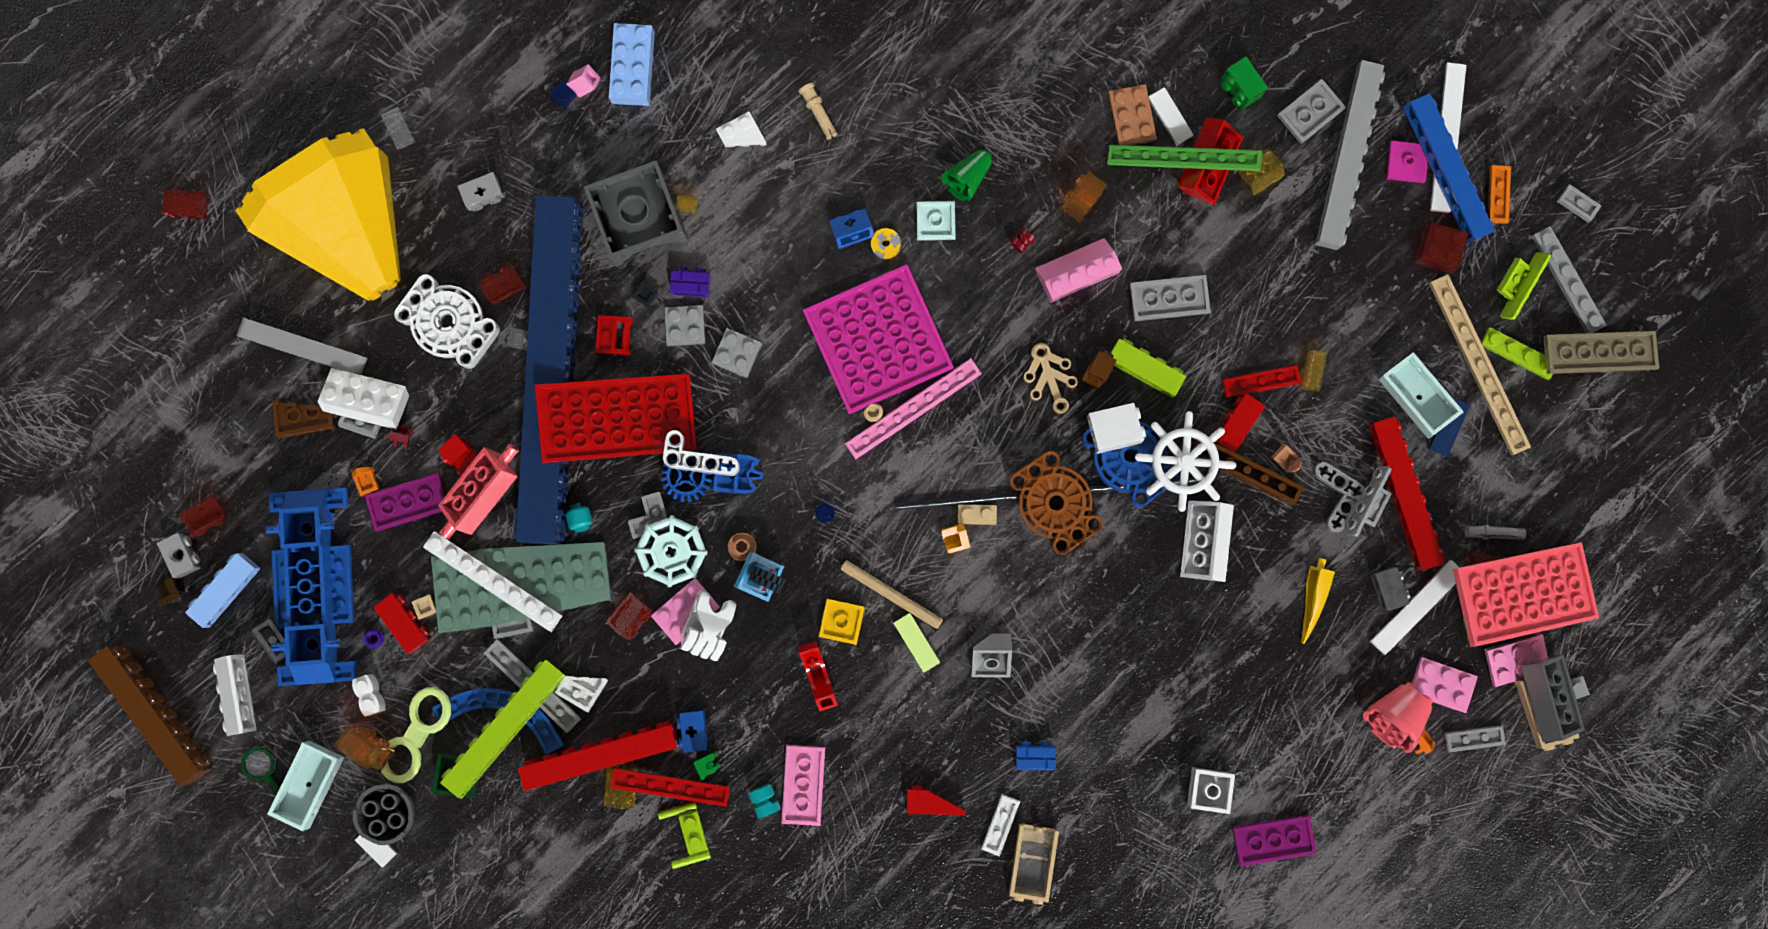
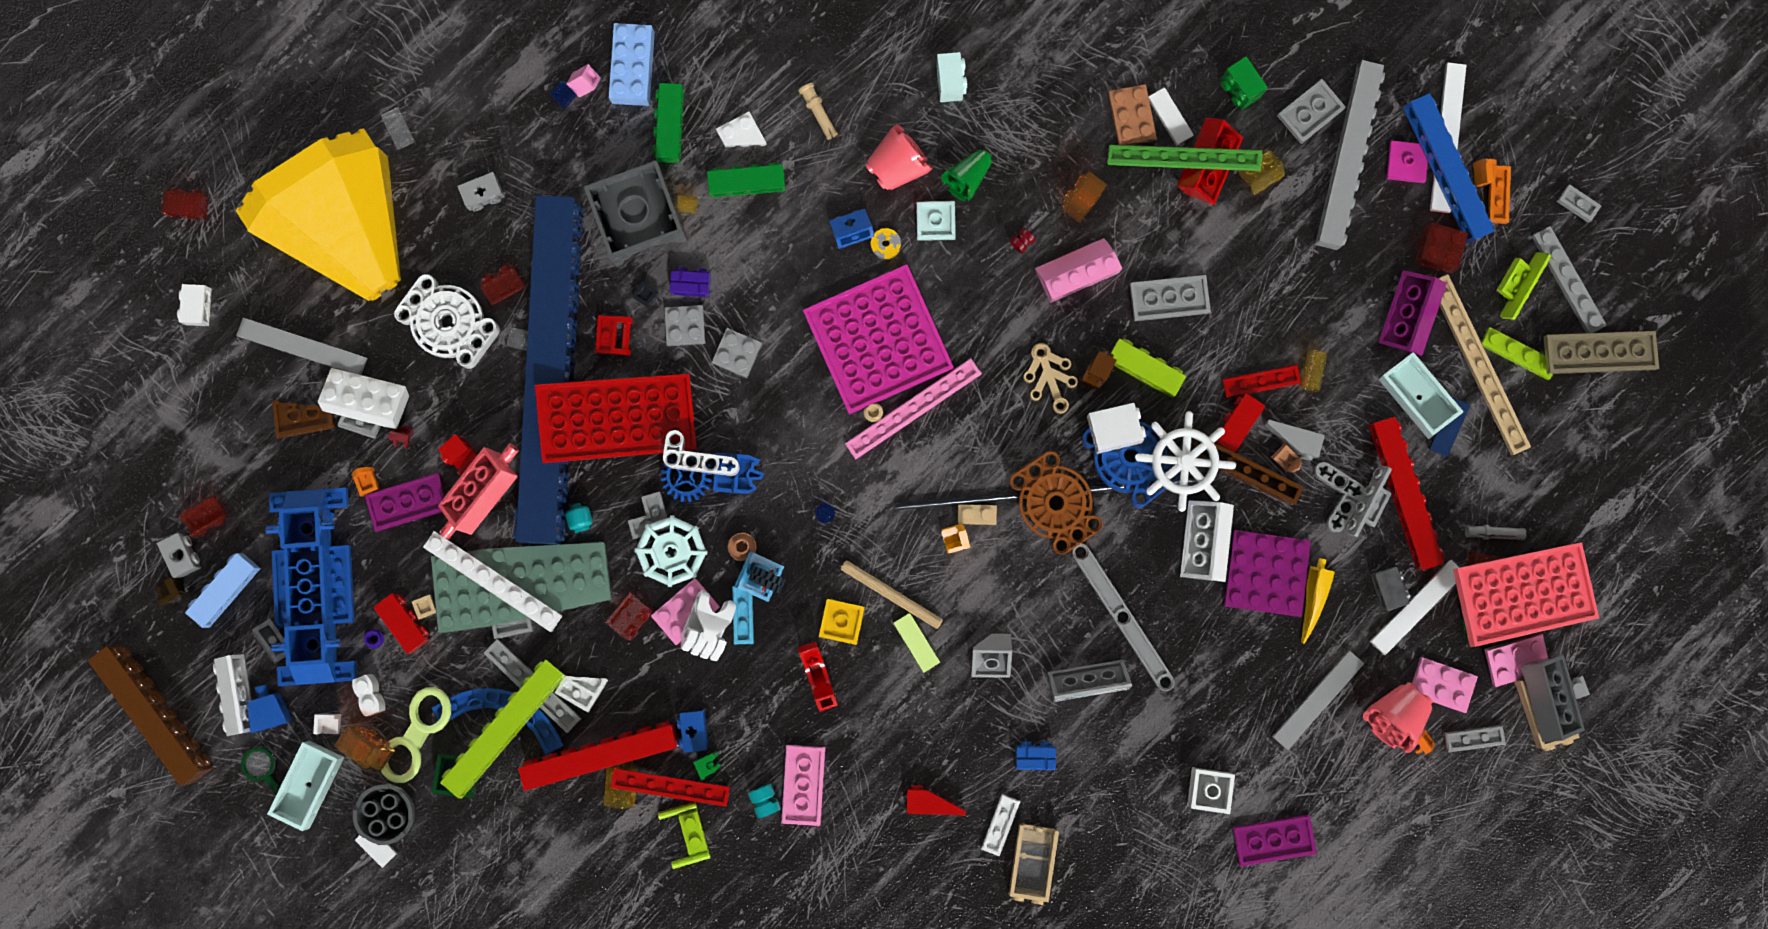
none -> white brick [177,284,212,326]
none -> blue torso [247,685,293,733]
none -> white panel [313,713,341,734]
none -> green brick [653,83,684,163]
none -> green brick [707,162,786,198]
none -> medium azure tile [733,586,754,644]
none -> coral cone [866,124,933,190]
none -> light aqua brick [936,52,967,102]
none -> light grey slope [1048,660,1132,702]
none -> light grey beam [1072,544,1174,691]
none -> magenta plate [1224,530,1311,617]
none -> light grey slope [1264,420,1325,461]
none -> light grey tile [1272,651,1364,750]
none -> magenta slope [1378,270,1447,356]
none -> orange tile [1473,159,1497,187]

